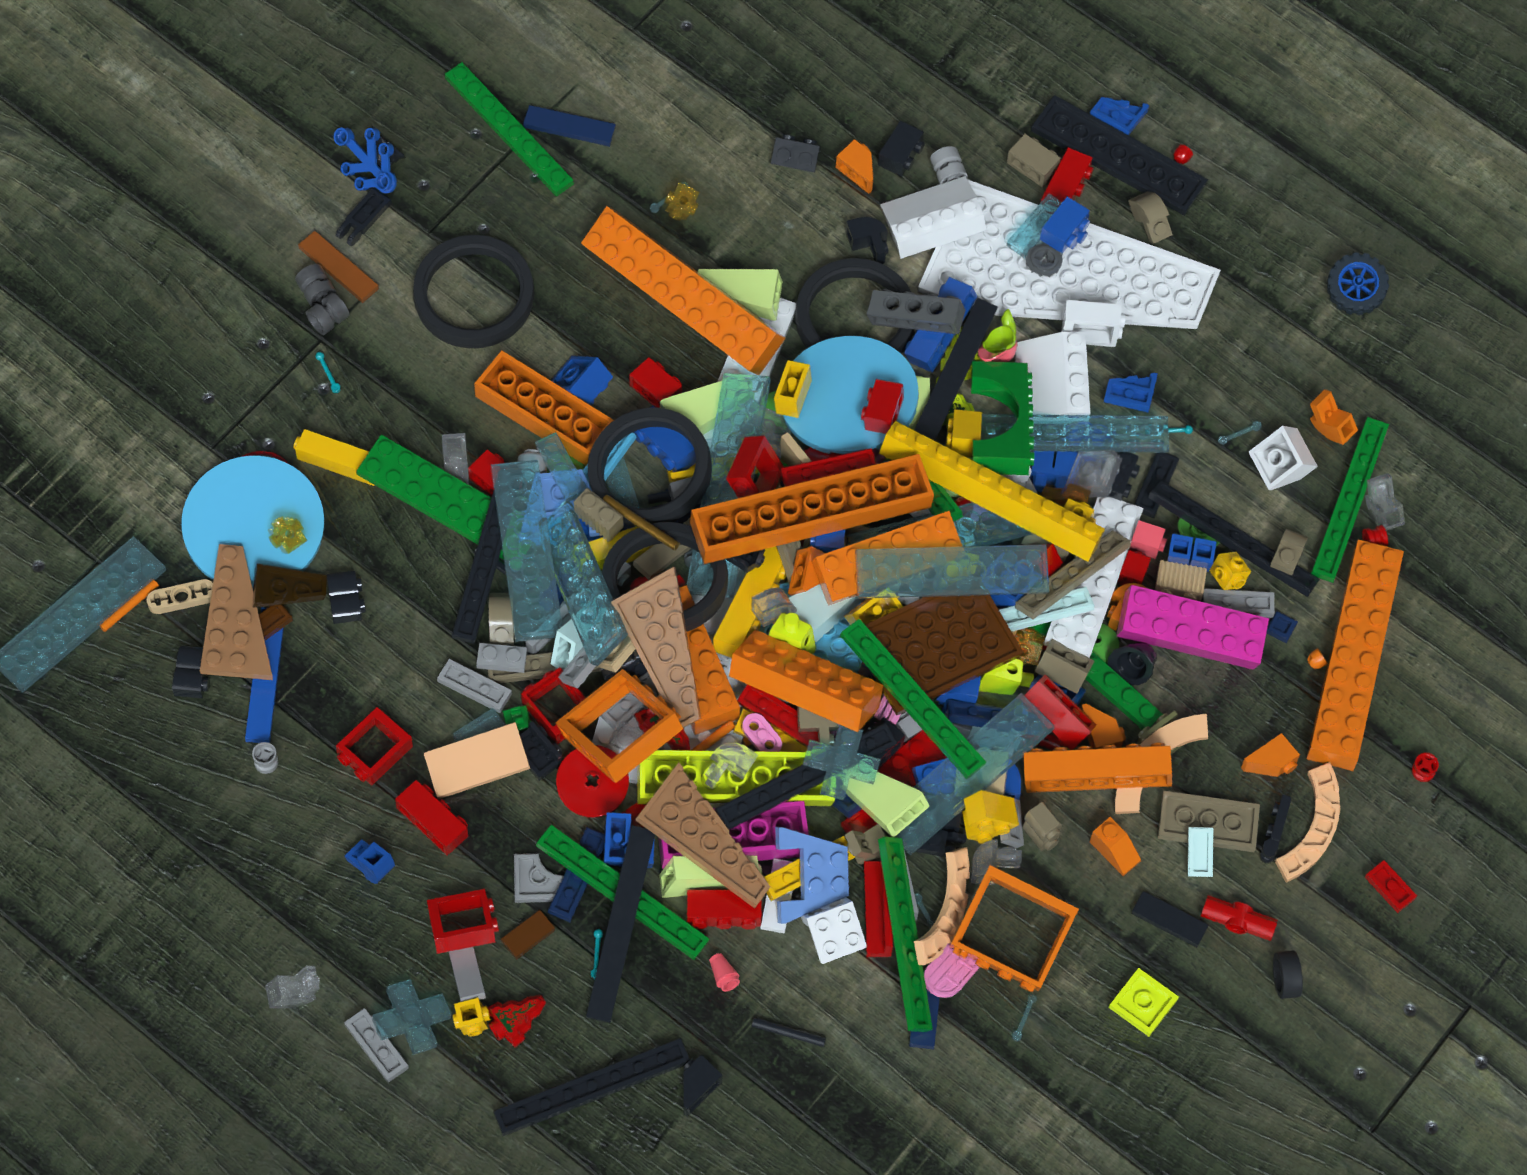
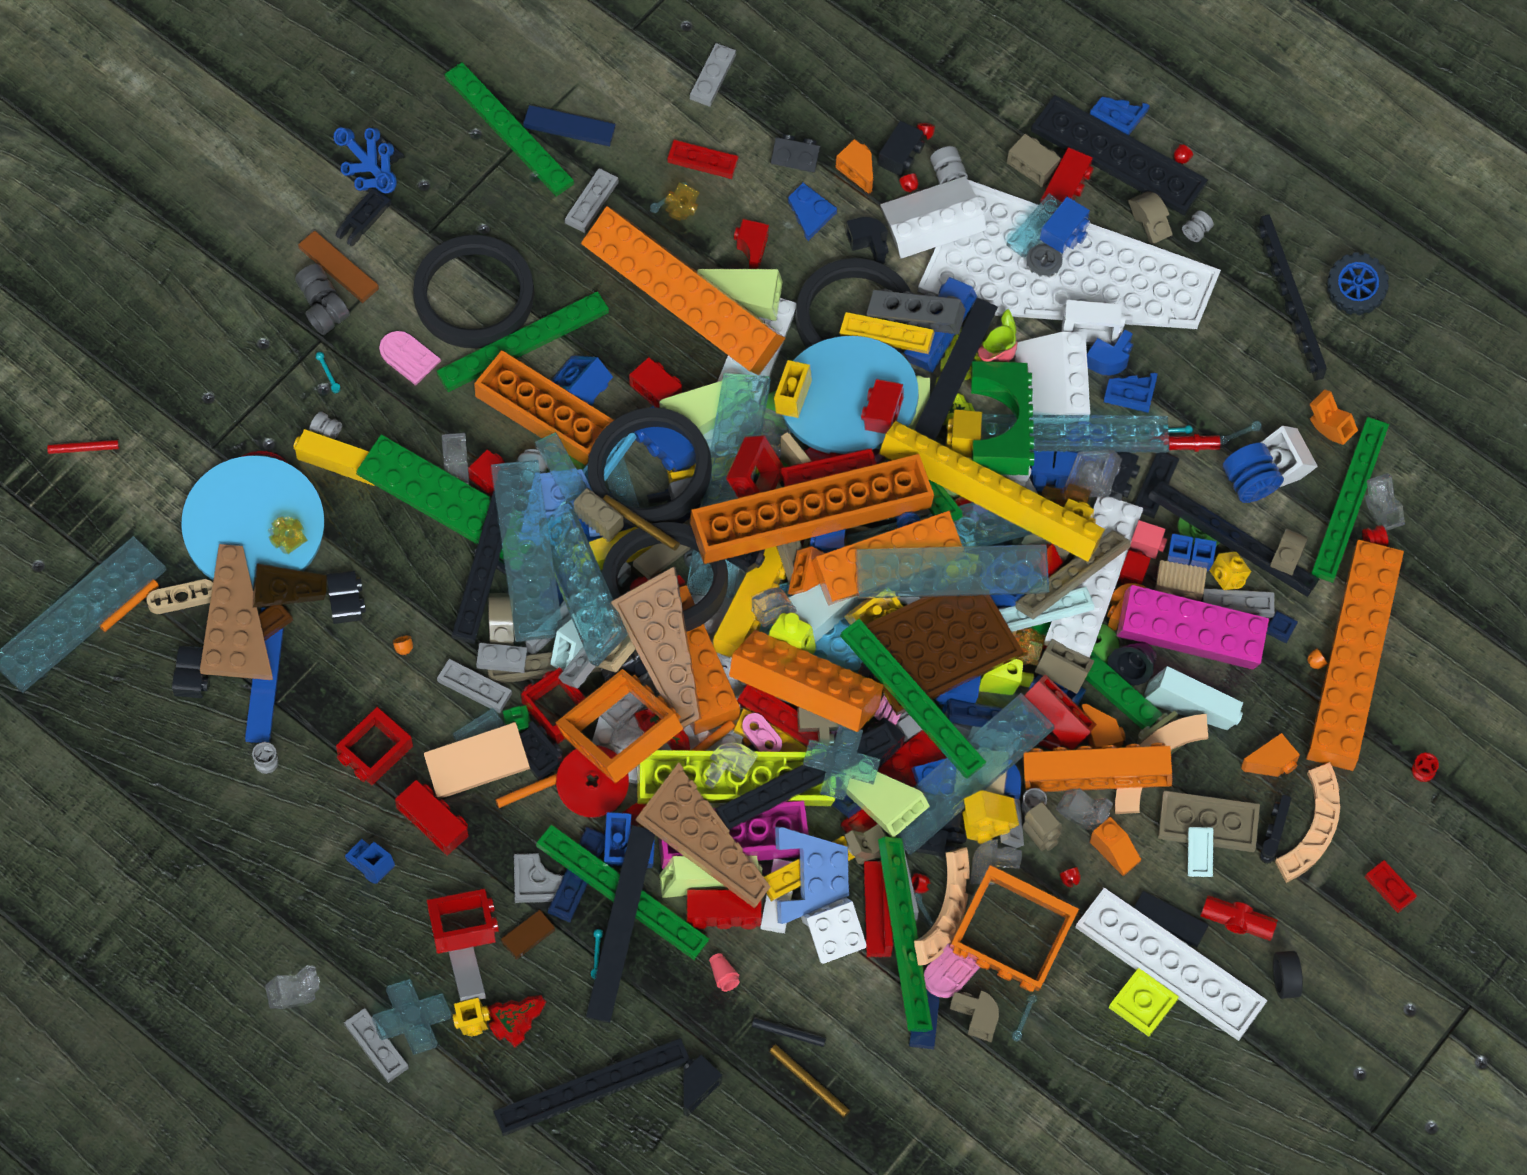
none -> red bar [47,440,119,454]
none -> light grey wheel [310,411,342,440]
none -> bright pink window [379,331,441,385]
none -> orange hinge [393,635,413,655]
none -> green plate [437,291,609,392]
none -> orange bar [495,773,557,808]
none -> light grey plate [565,168,618,233]
none -> red plate [668,140,739,179]
none -> light grey plate [690,43,736,106]
none -> red arch [734,219,769,269]
none -> pearl gold bar [769,1045,850,1118]
none -> blue wing [788,183,837,241]
none -> yellow plate [840,312,935,354]
none -> blue plate [895,511,920,528]
none -> red hinge [899,174,918,193]
none -> red hinge [911,873,931,894]
none -> red hinge [917,123,935,140]
none -> dark tan brick [950,991,999,1042]
none -> light grey wheel [1021,788,1047,816]
none -> clear brick [1055,788,1113,831]
none -> red hinge [1059,867,1081,888]
none -> white plate [1075,888,1267,1041]
none -> blue brick [1087,330,1133,376]
none -> light aqua slope [1143,666,1243,730]
none -> red pin [1149,434,1220,452]
none -> light grey wheel [1182,211,1214,242]
none -> blue wheel [1223,443,1284,503]
none -> black plate [1256,214,1327,381]

